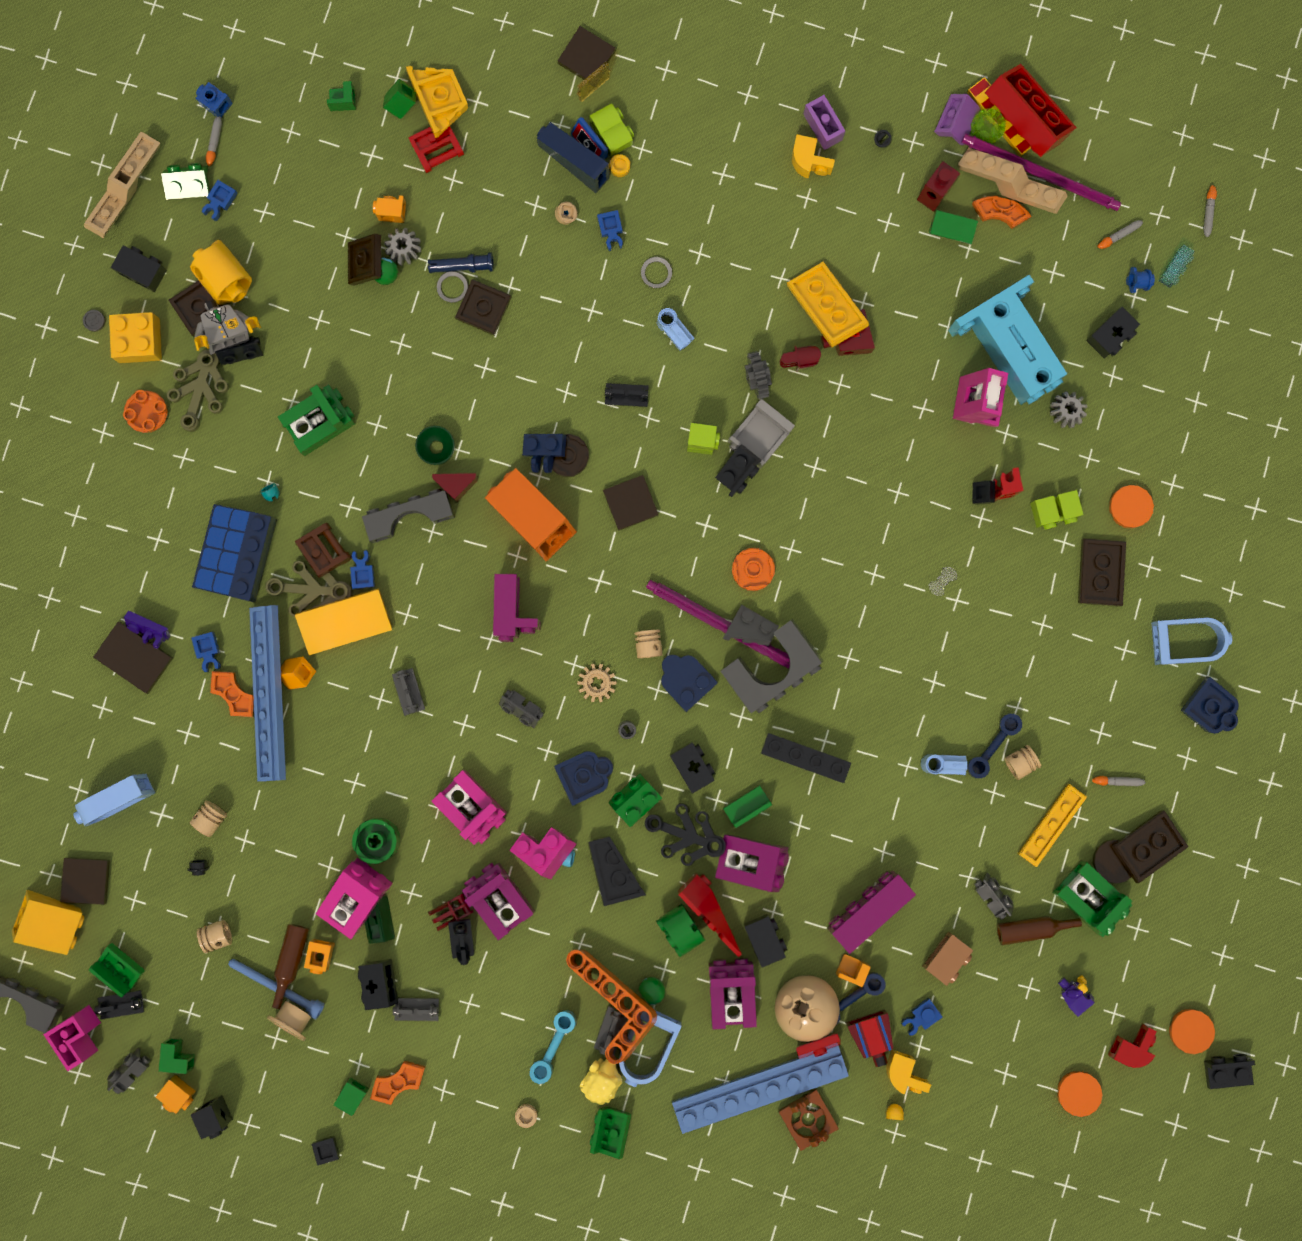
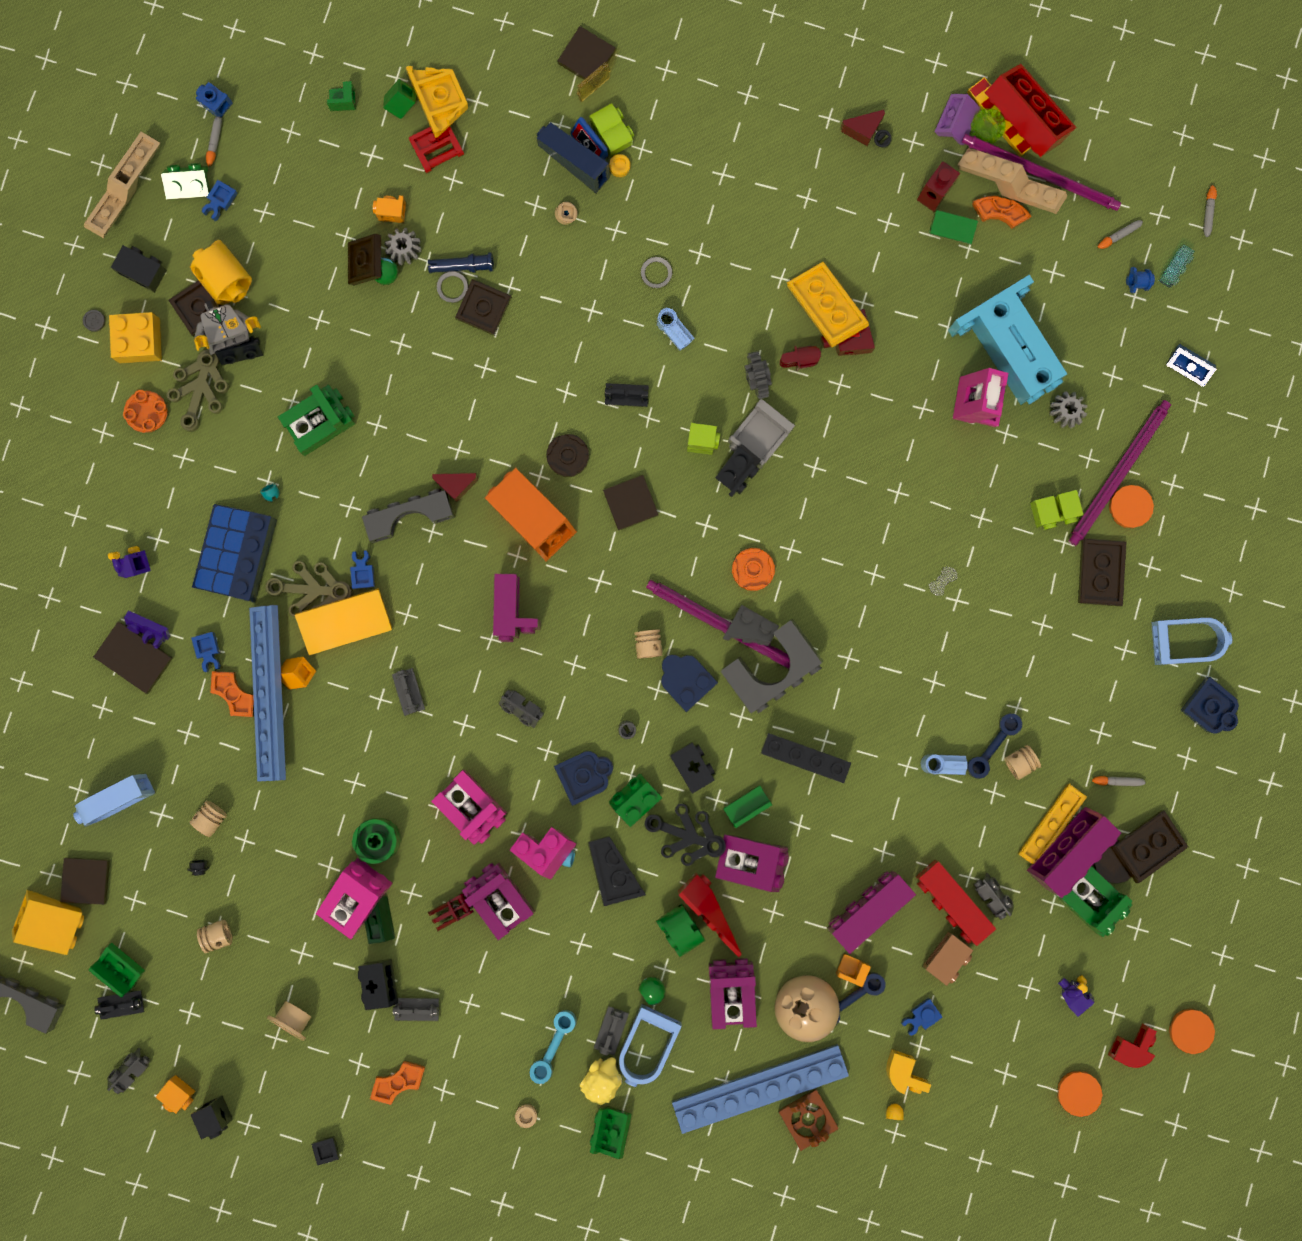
dark pink brick [43,1005,101,1071] -> none
green piece [158,1038,195,1074] -> none
medium blue piece [228,959,325,1019] -> none
reddish brown piece [272,924,309,1009] -> none
reddish brown plate [295,523,352,578] -> none
light orange brick [304,939,335,974] -> none
green panel [334,1078,370,1116] -> none
dark green piece [415,426,455,465] -> none
black hinge [448,919,474,965] -> none
dark blue hinge [522,434,566,473] -> none
orange beam [566,949,657,1064] -> none
tan gear [577,664,616,702] -> none
blue plate [597,210,623,251] -> none
black brick [743,914,787,968] -> none
yellow brick [792,134,835,178] -> none
red plate [796,1034,841,1059] -> none
medium lavender brick [803,95,846,150] -> none
torso [845,1009,893,1067] -> none
black plate [972,481,995,505] -> none
red hinge [993,467,1024,500] -> none
reddish brown piece [997,916,1082,946] -> none
black brick [1086,307,1140,359] -> none
black bracket [1204,1054,1255,1089] -> none
none -> dark purple piece [108,546,151,578]
none -> dark red slope [840,109,885,147]
none -> red brick [915,860,996,946]
none -> magenta brick [1027,807,1121,899]
none -> magenta piece [1068,400,1171,546]
none -> slope [1167,344,1216,387]

